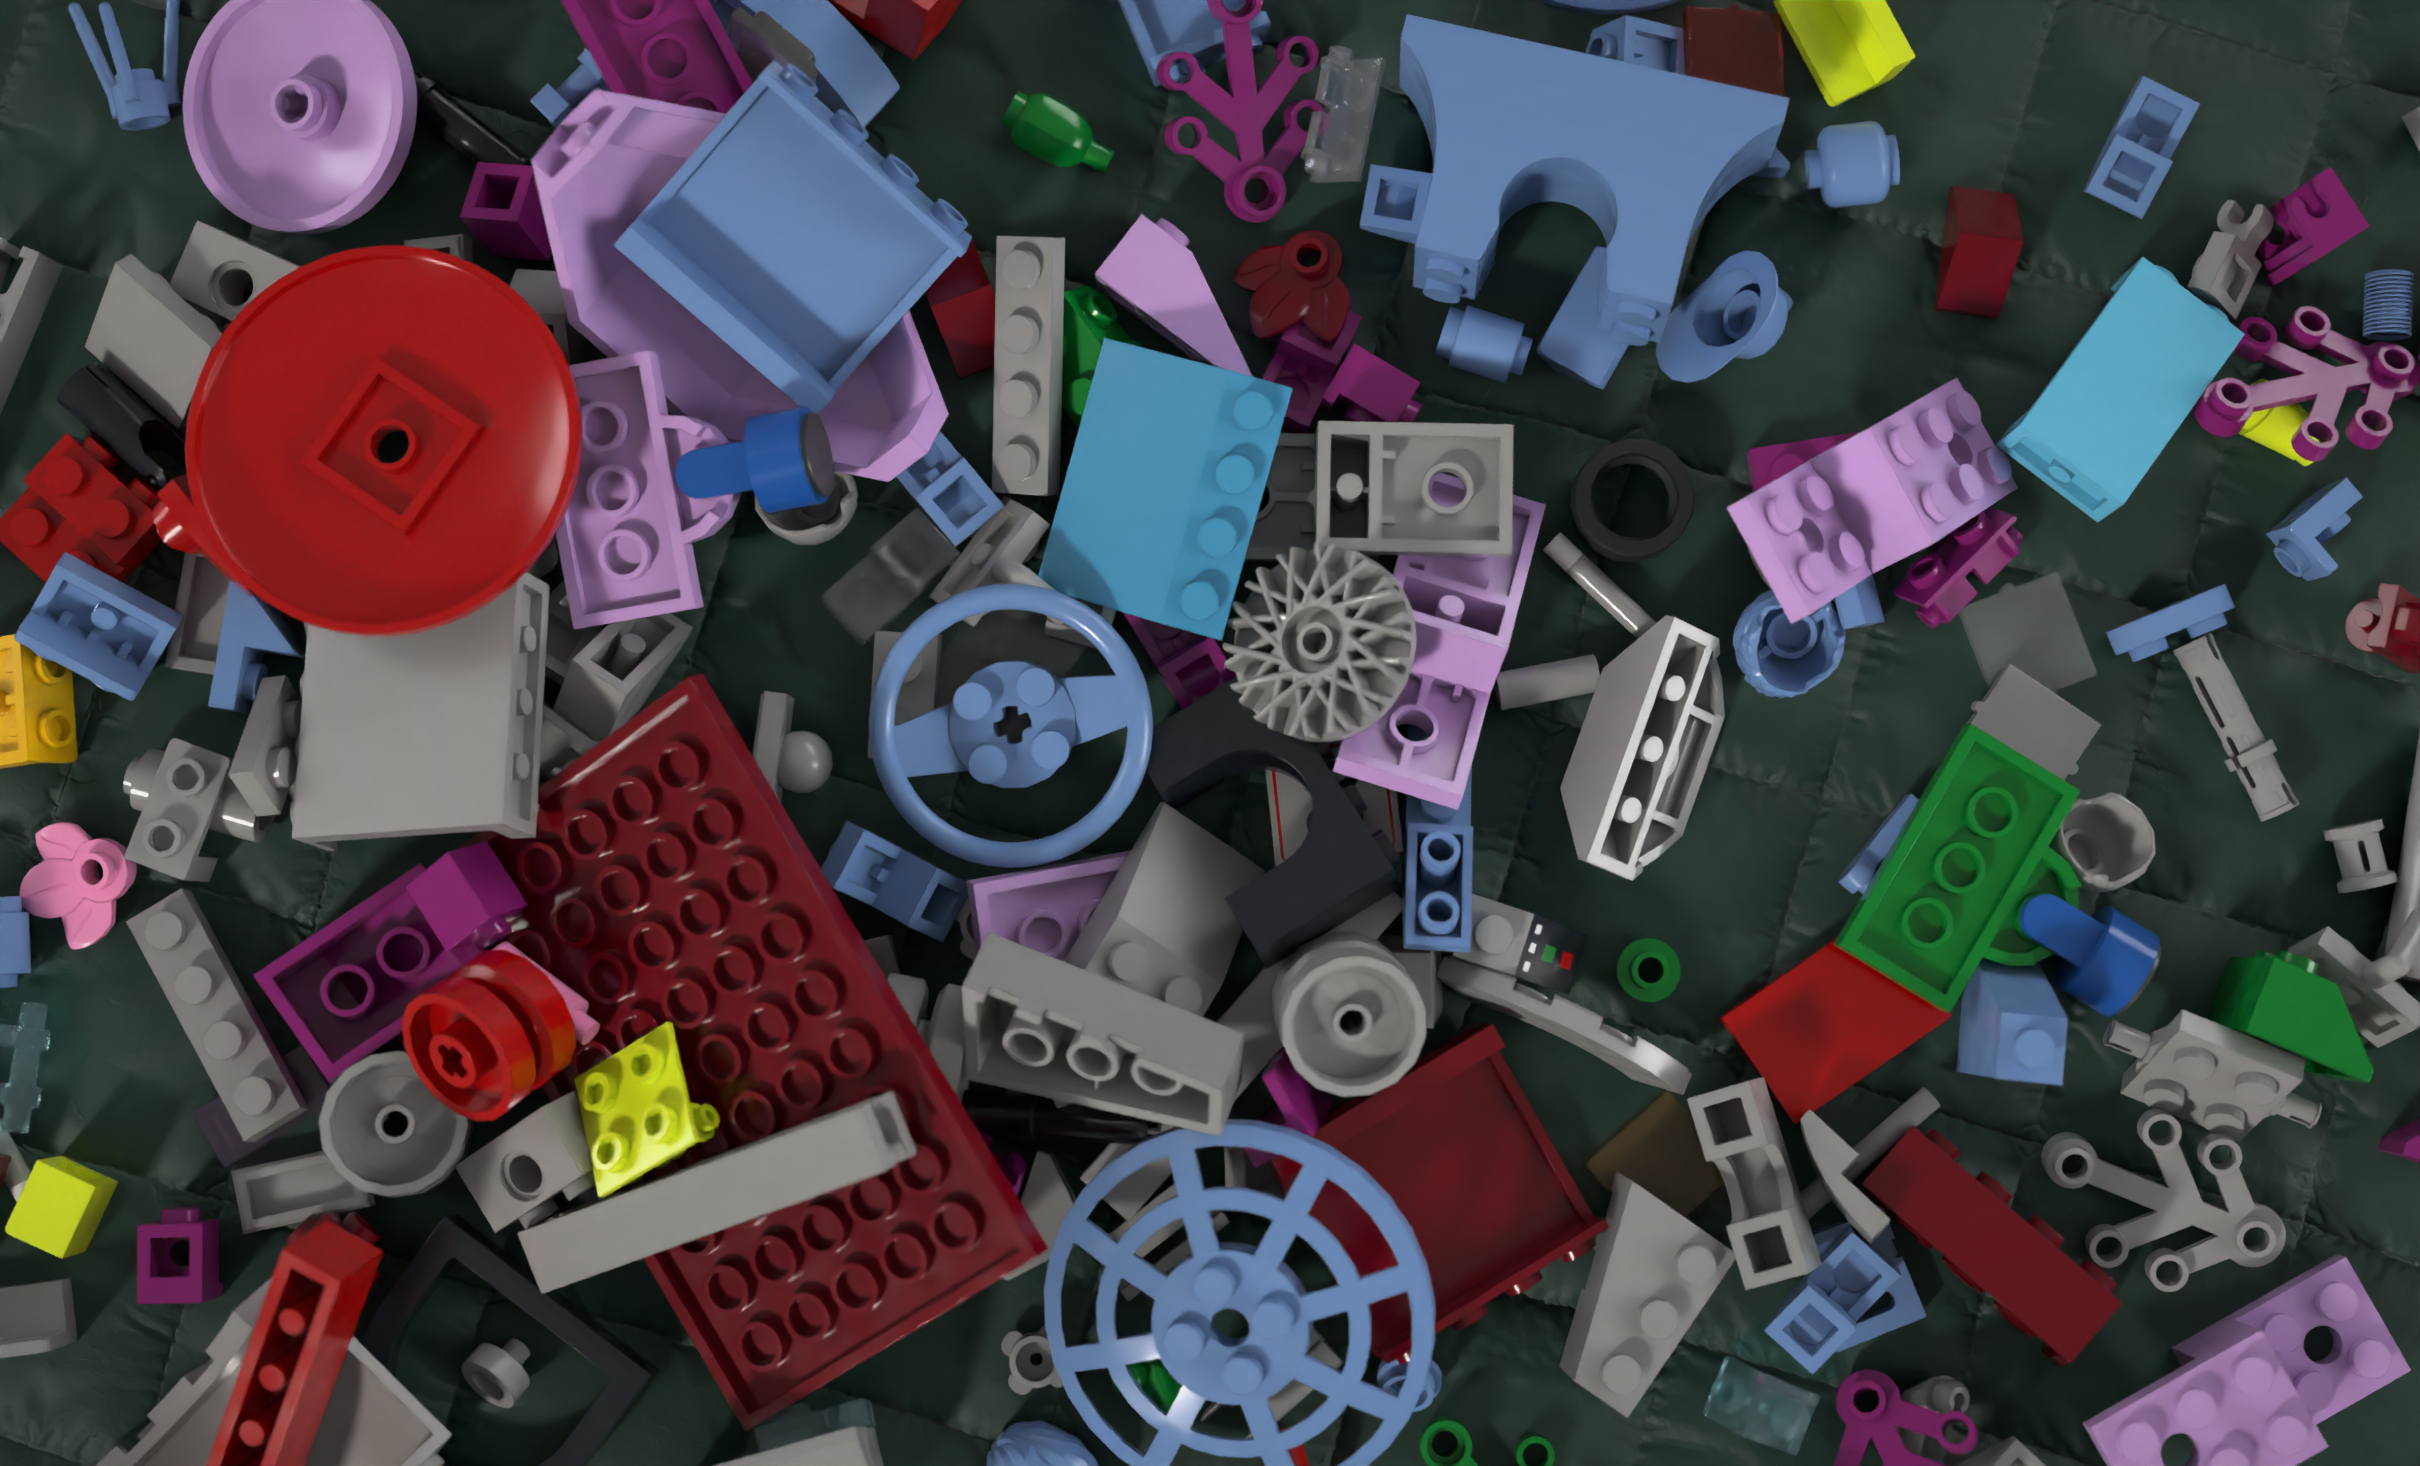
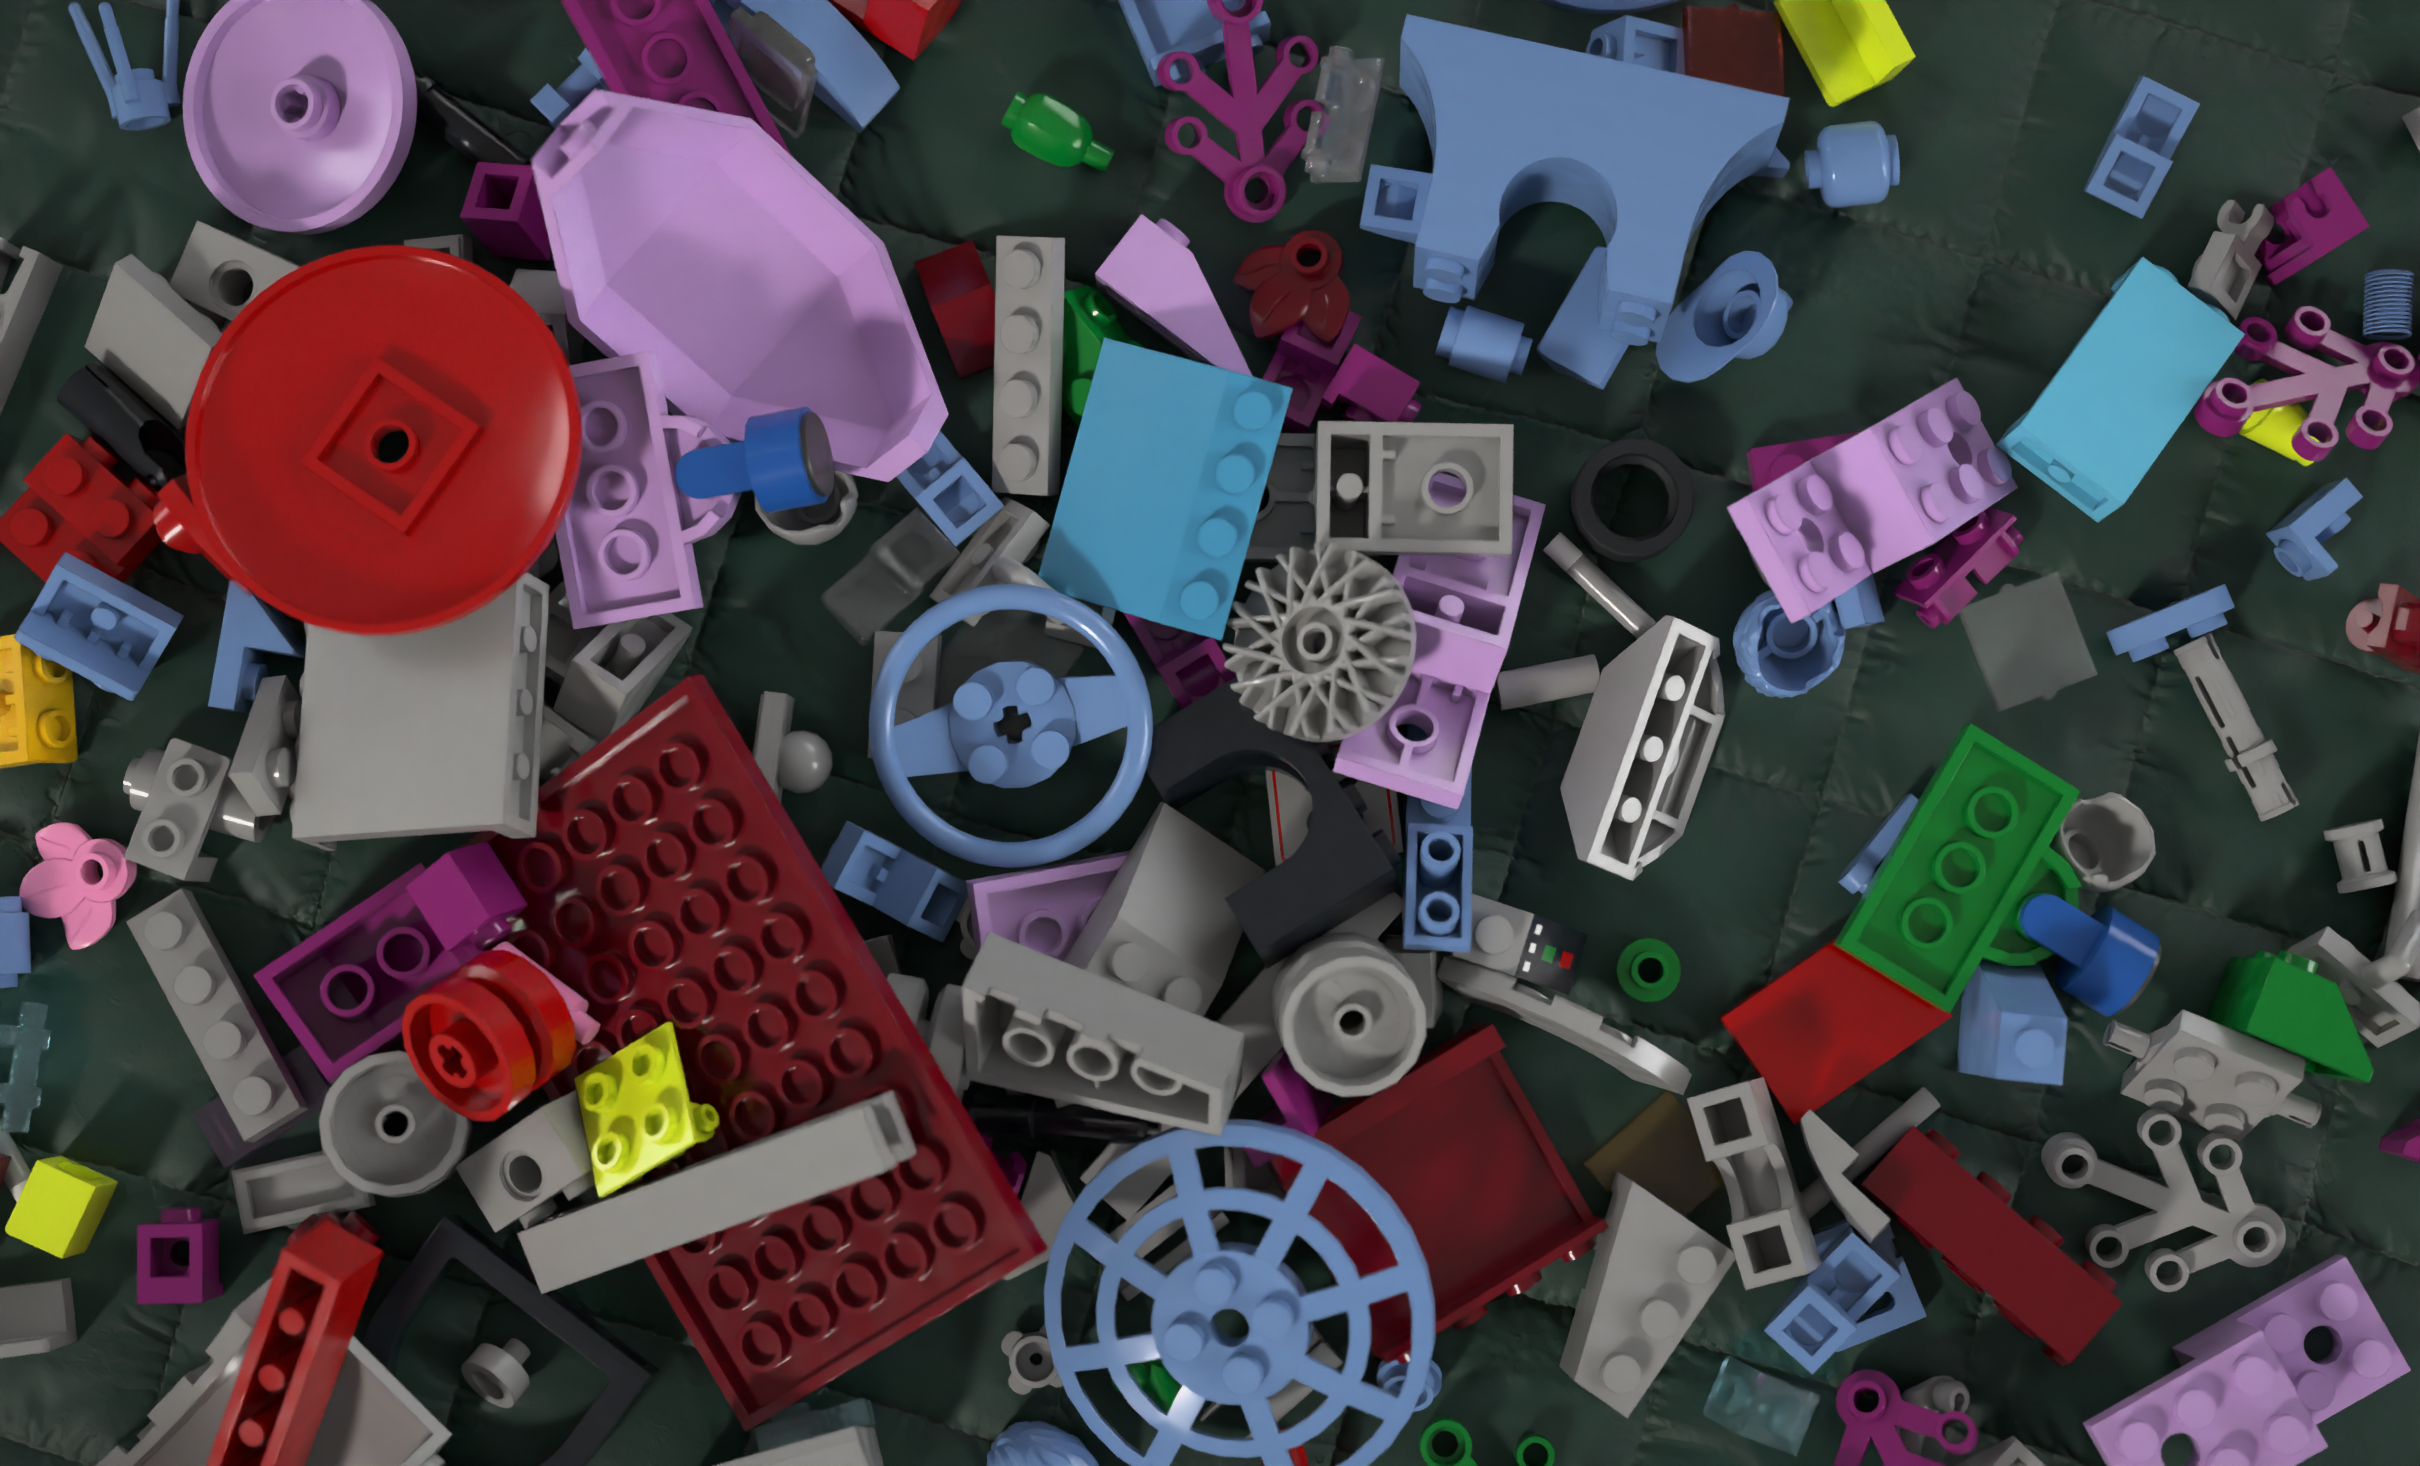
light grey tile [165,552,230,675] -> none
medium blue panel [613,60,972,415] -> none
dark red slope [1934,186,2024,319] -> none
light grey piece [1966,663,2101,780] -> none

